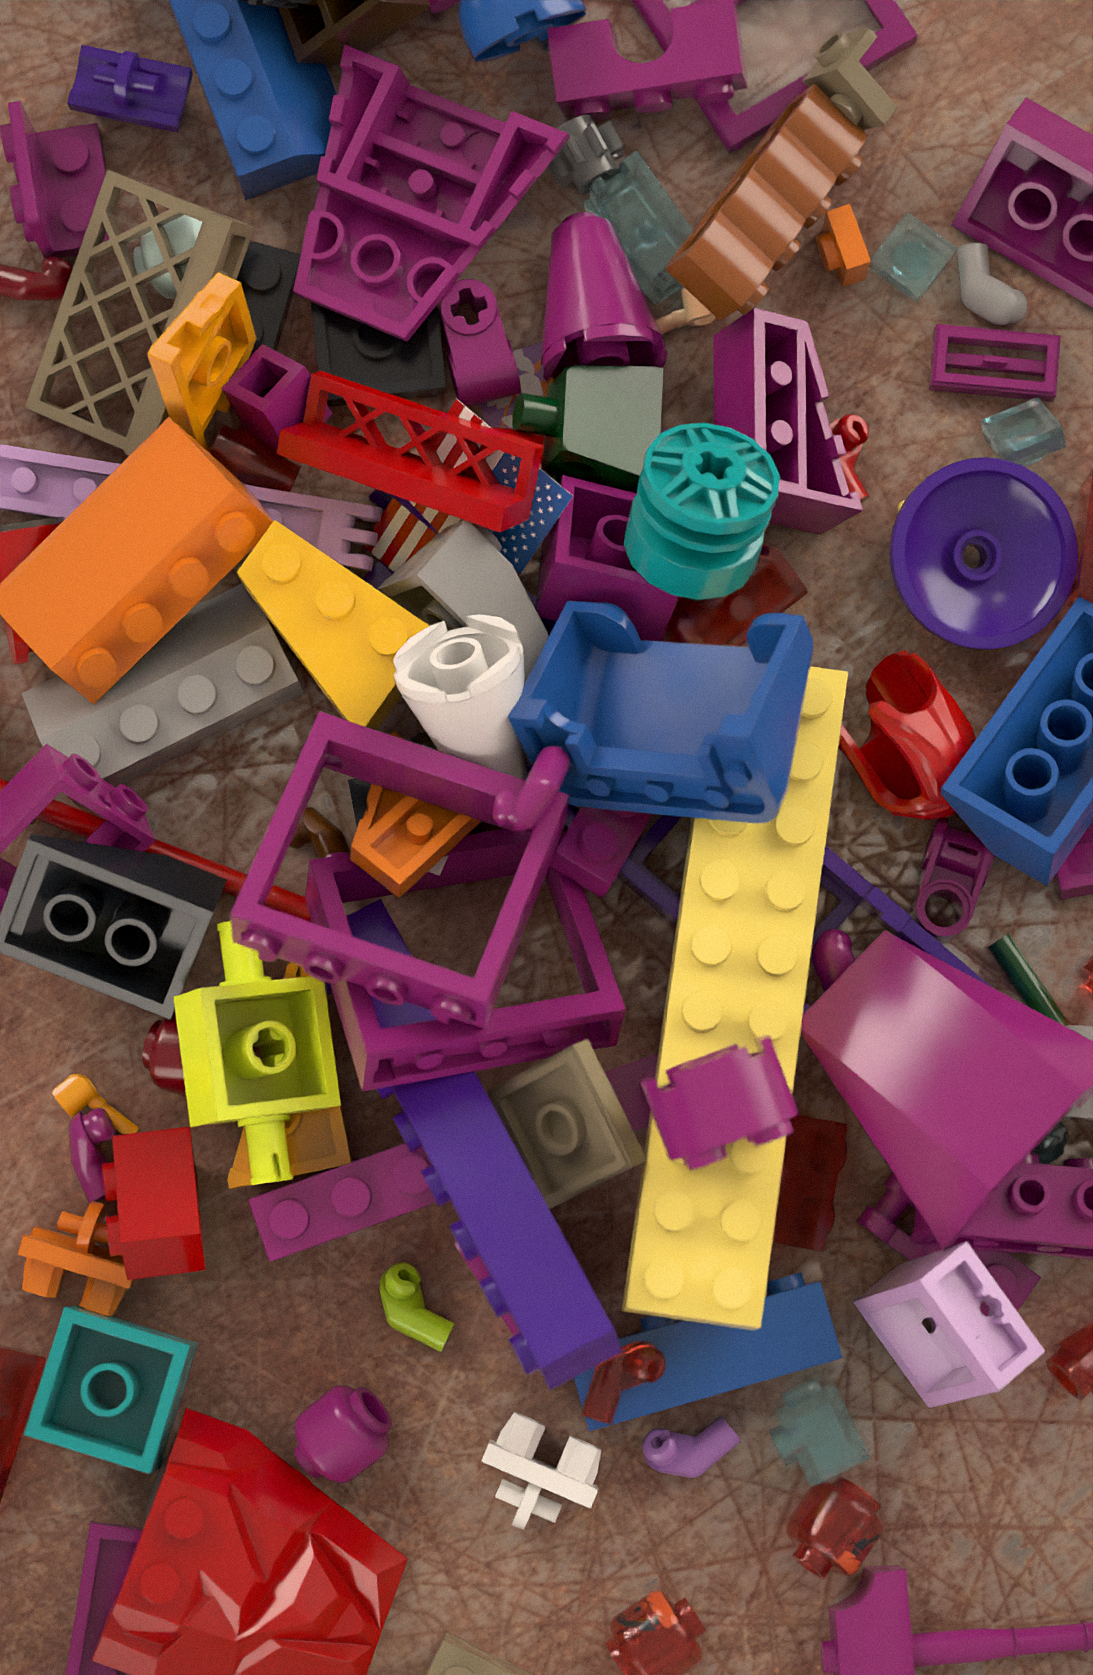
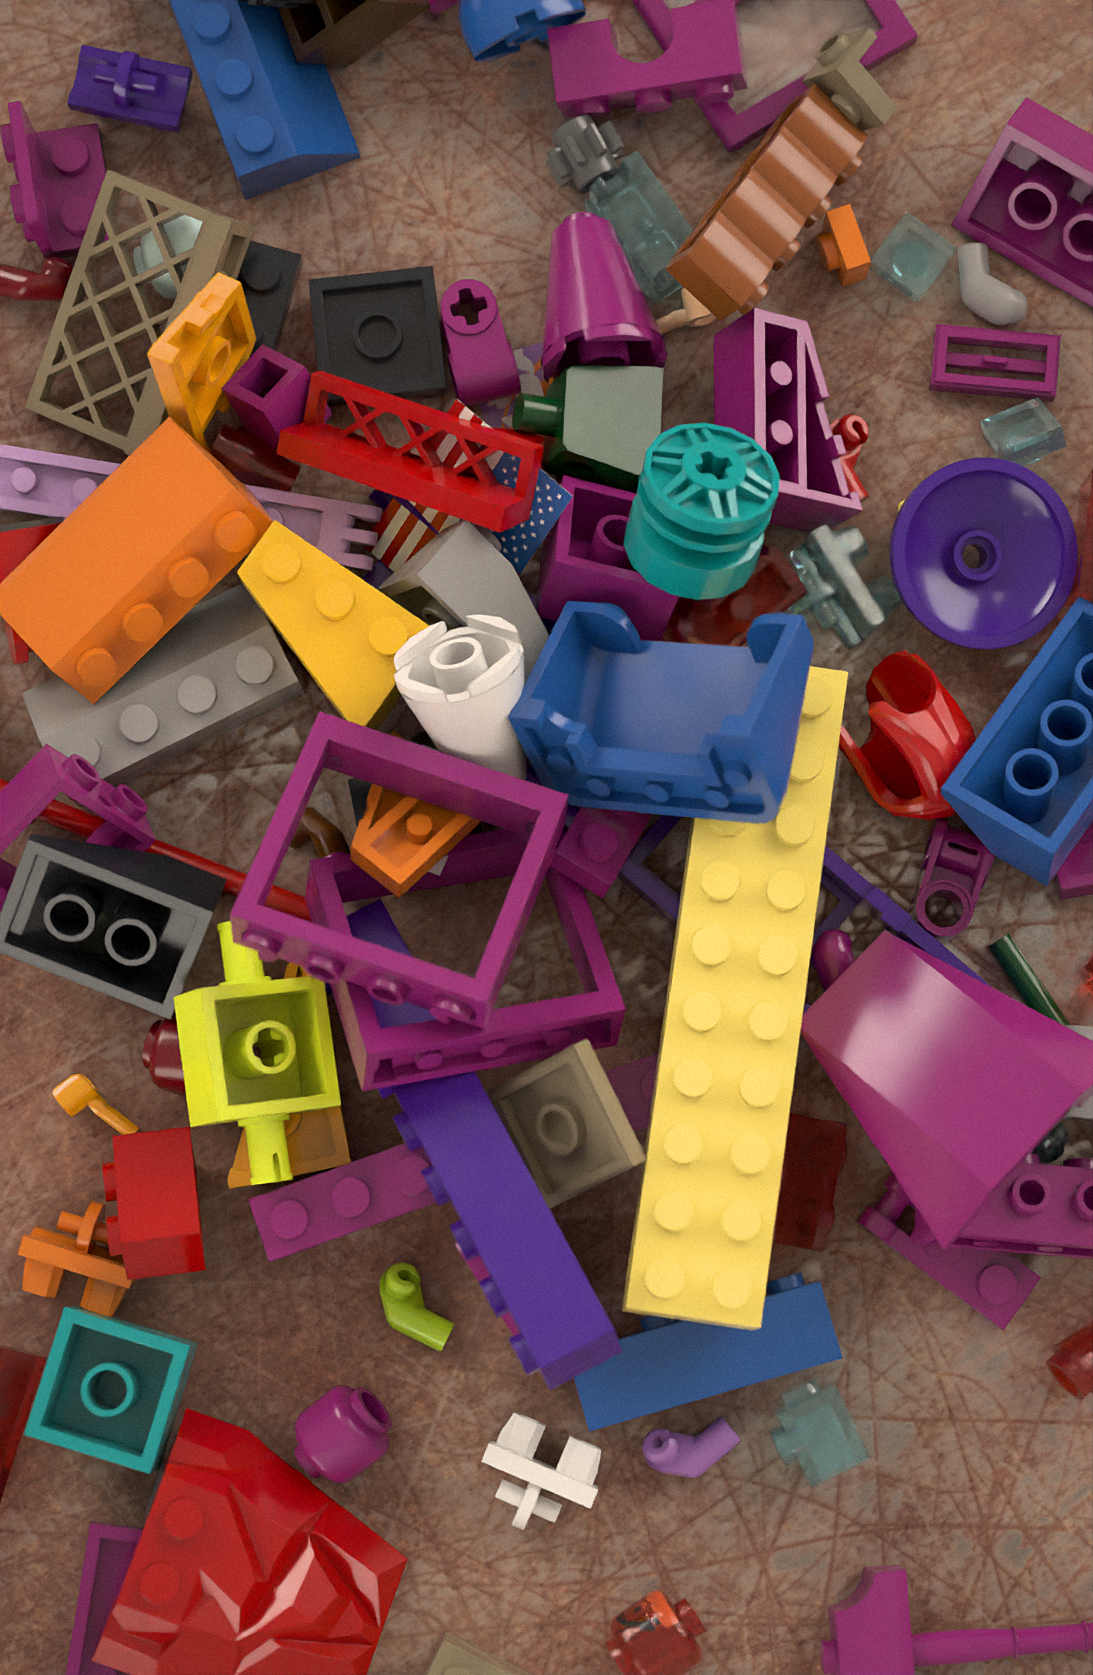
magenta arm [69,1108,115,1204] -> none
magenta wedge [293,44,570,342] -> none
magenta arm [493,746,570,832] -> none
clear red arm [581,1341,667,1424] -> none
magenta brick [641,1034,798,1170] -> none
clear red head [786,1476,883,1579] -> none
lavender window [853,1242,1045,1408] -> none
none -> clear light blue hips [789,524,901,650]

